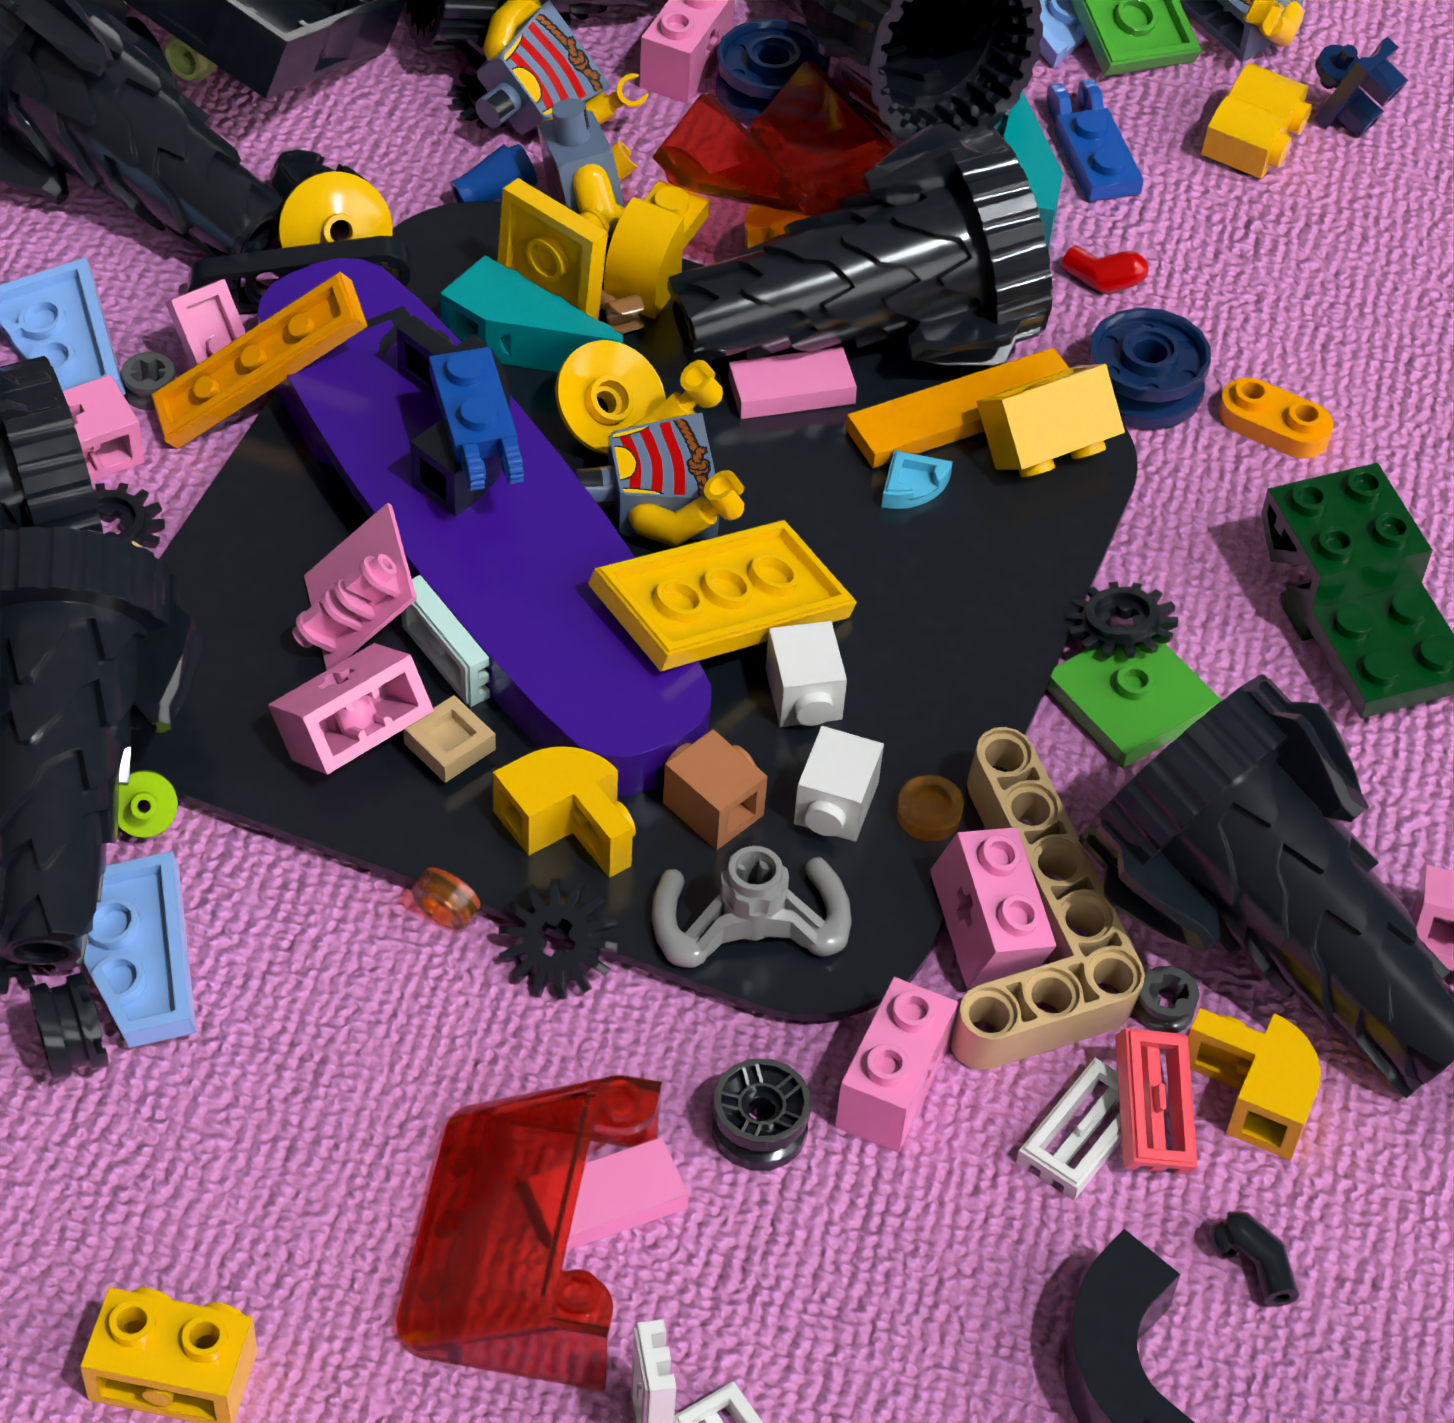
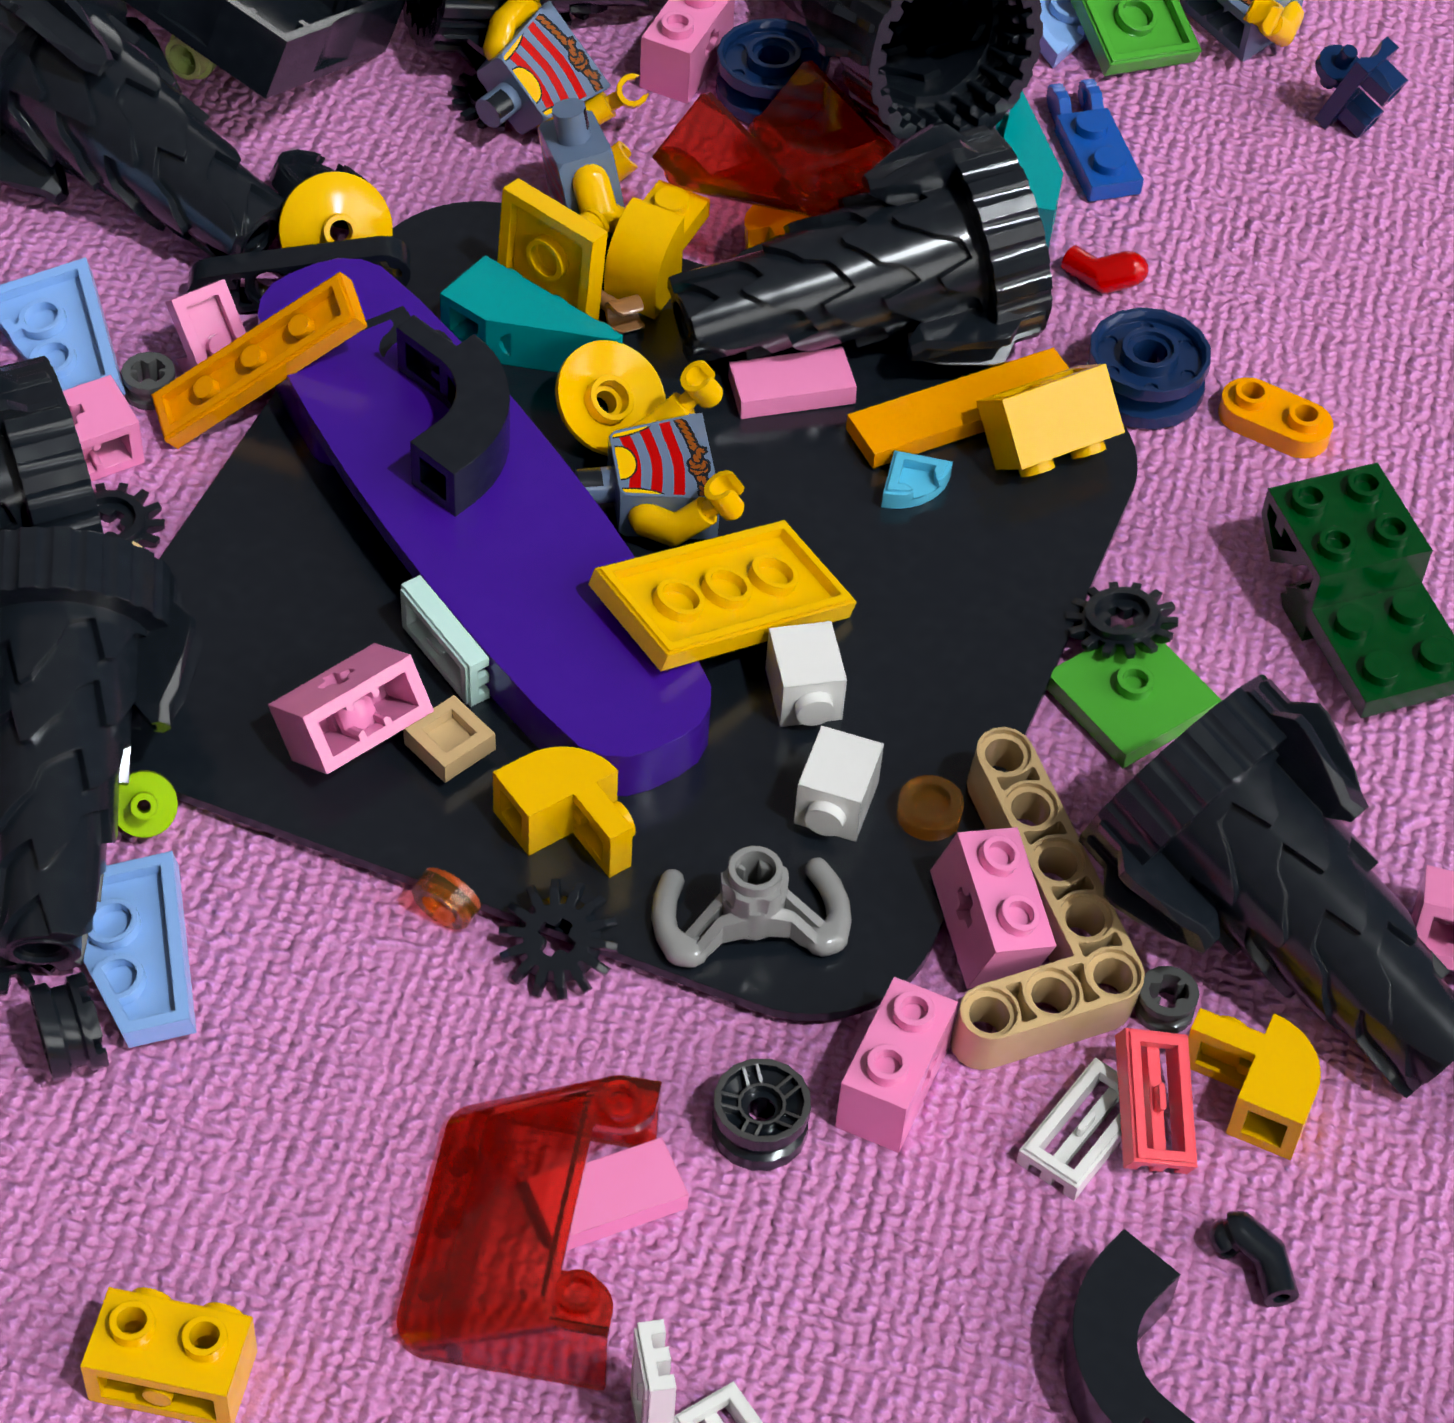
bright pink hinge [292,503,417,670] -> none
blue hinge [429,347,524,491] -> none
blue cone [450,144,538,203] -> none
nougat brick [663,729,768,851] -> none
yellow brick [1201,63,1312,179] -> none

